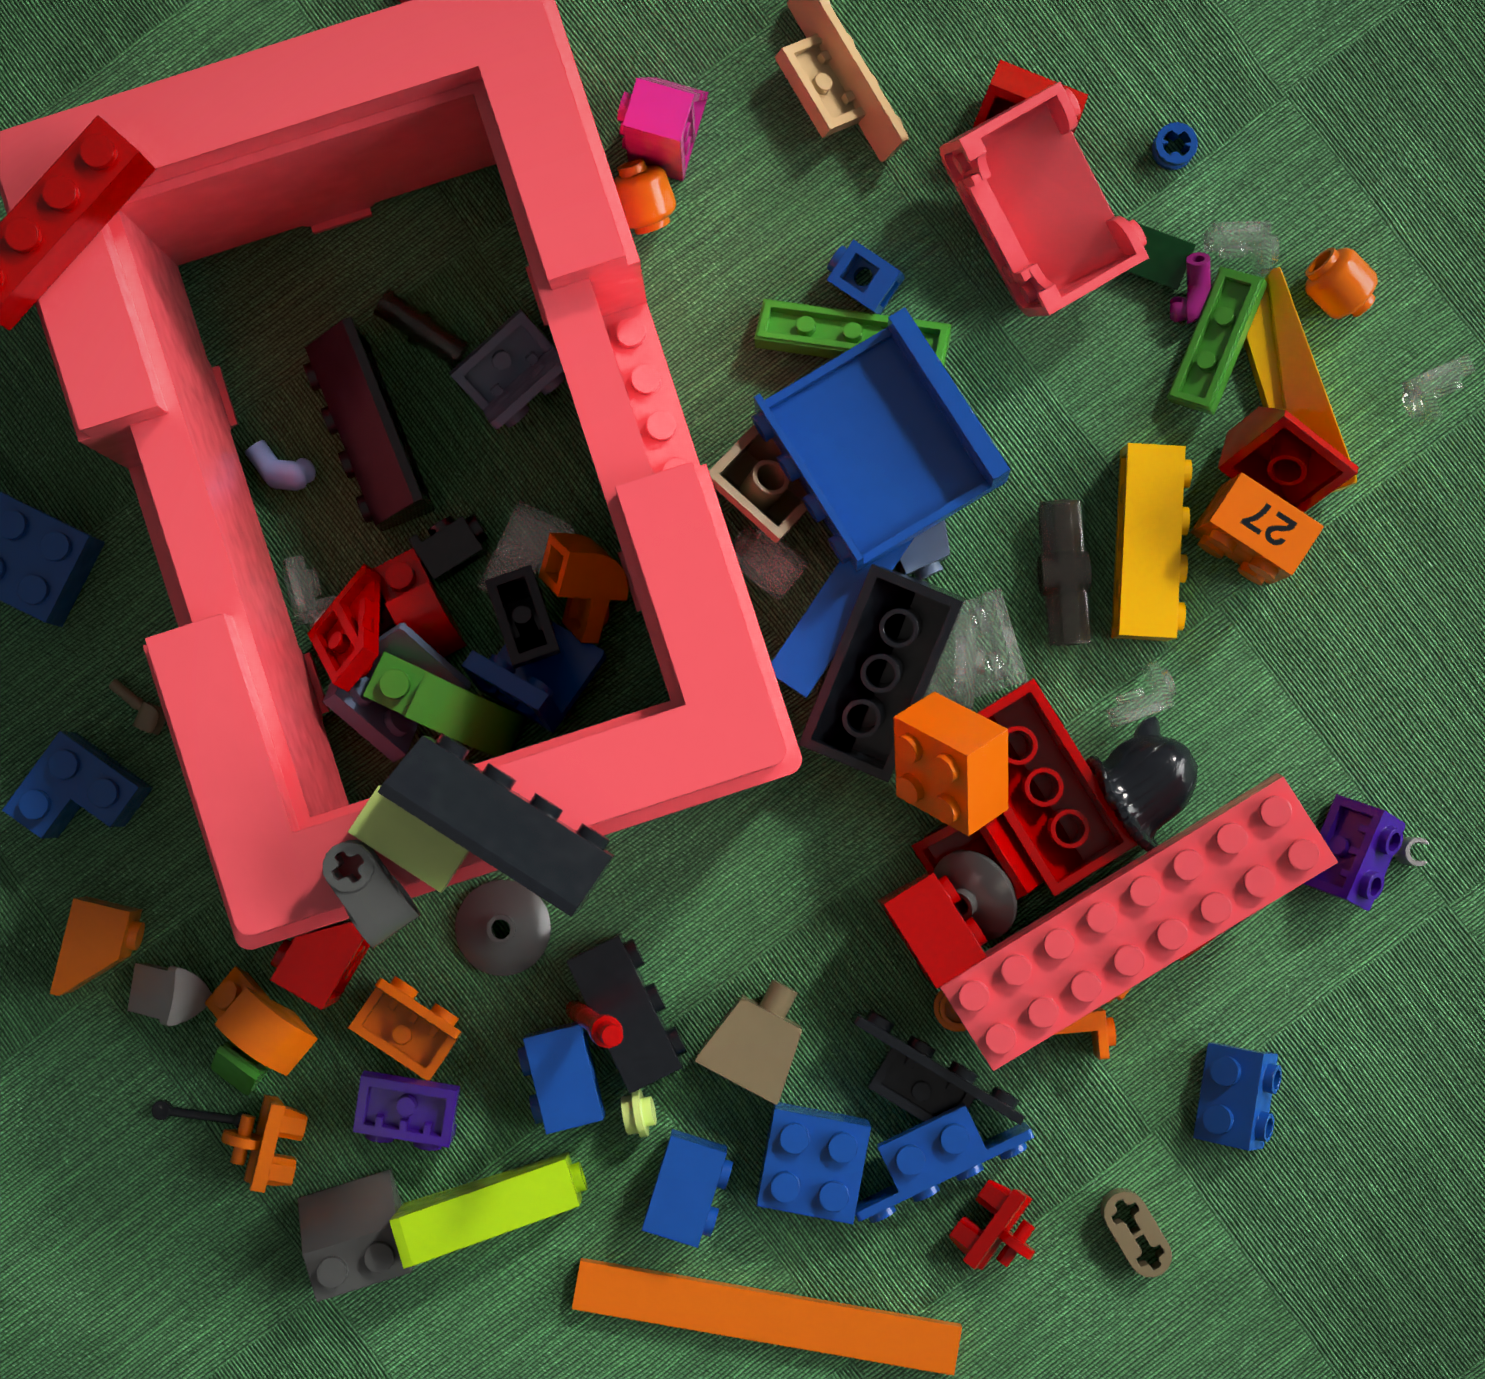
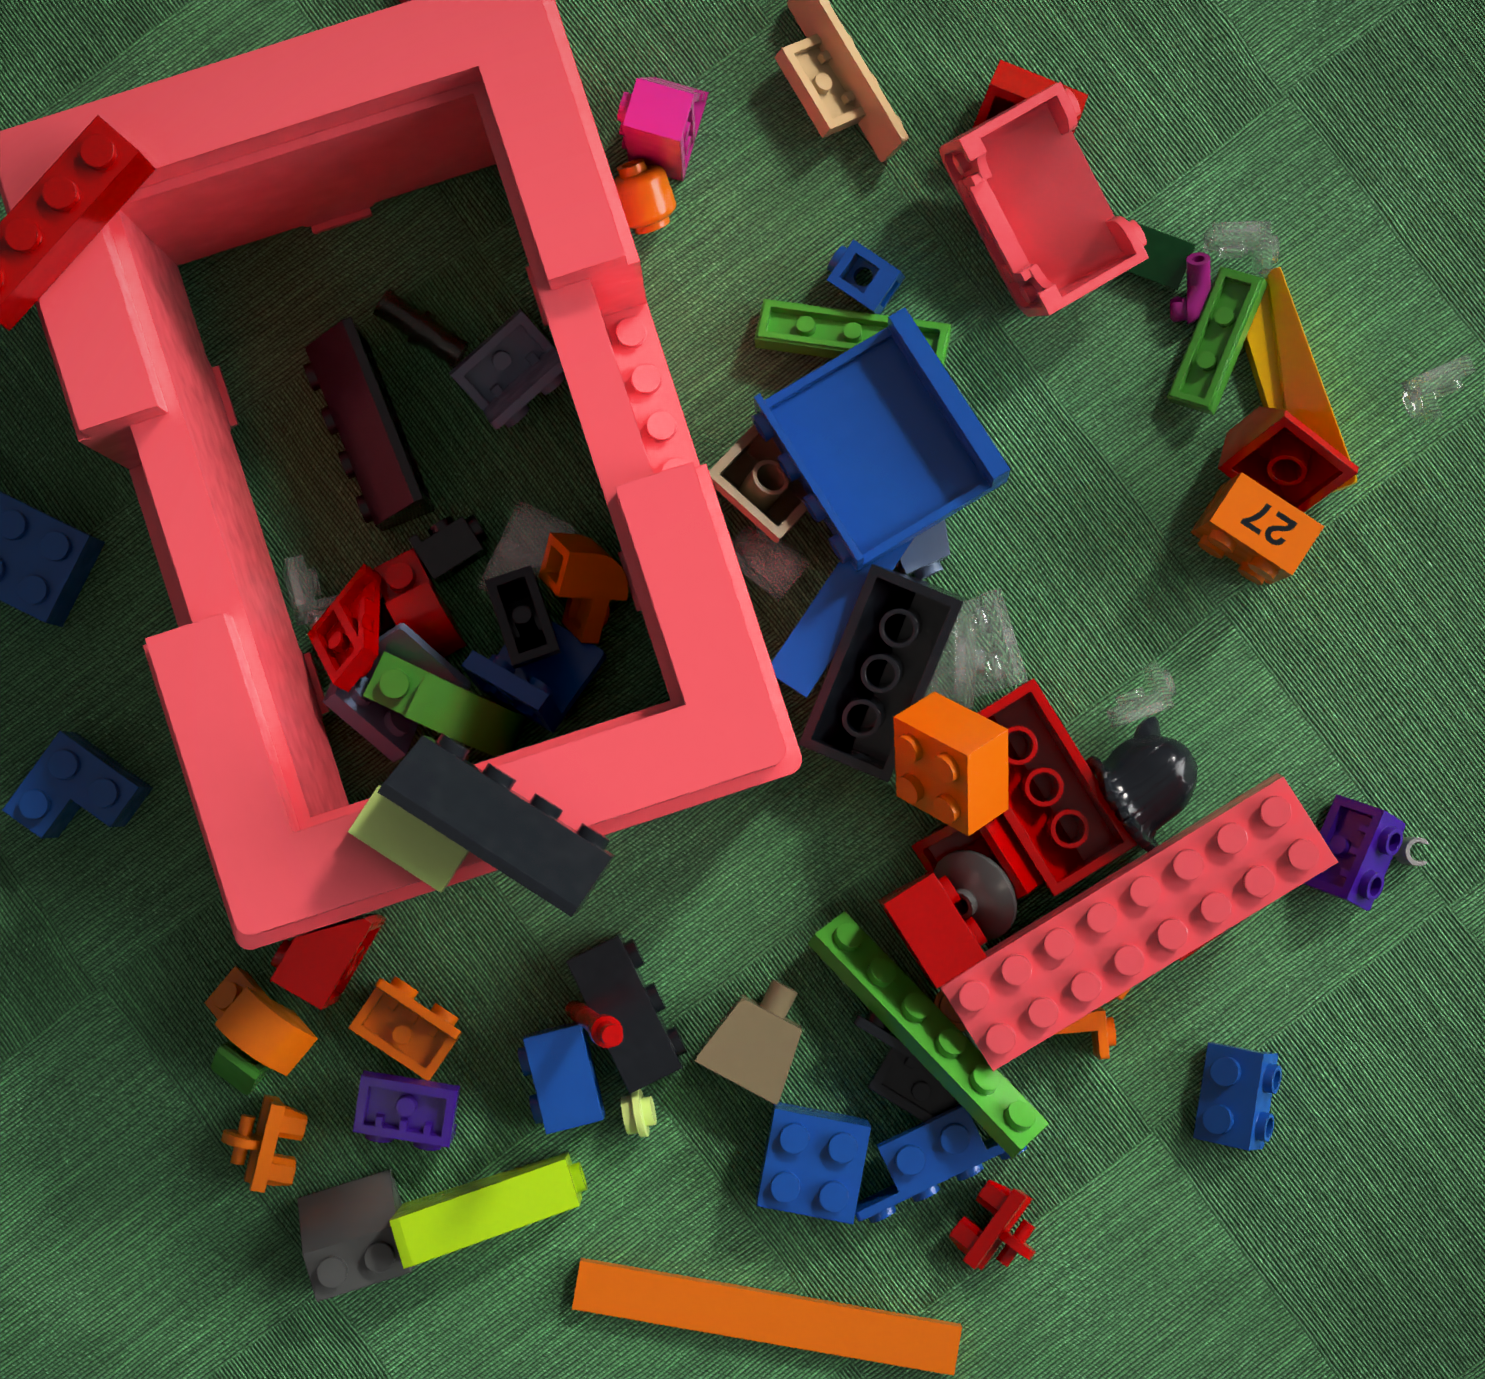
orange slope [50,896,145,996] -> none
dark tan hand [109,679,166,735] -> none
light grey tile [127,963,212,1026] -> none
black hinge [152,1100,250,1129] -> none
light blue arm [245,440,316,491] -> none
dark grey piece [323,840,420,948] -> none
dark grey dish [455,880,551,976] -> none
blue brick [641,1129,733,1248] -> none
clear smoke piece [1037,499,1092,647] -> none
dark tan beam [1100,1188,1172,1278] -> none
yellow brick [1111,443,1193,641] -> none
blue bush [1151,122,1198,170] -> none
orange head [1305,247,1378,319] -> none
none -> bright green plate [808,911,1049,1159]

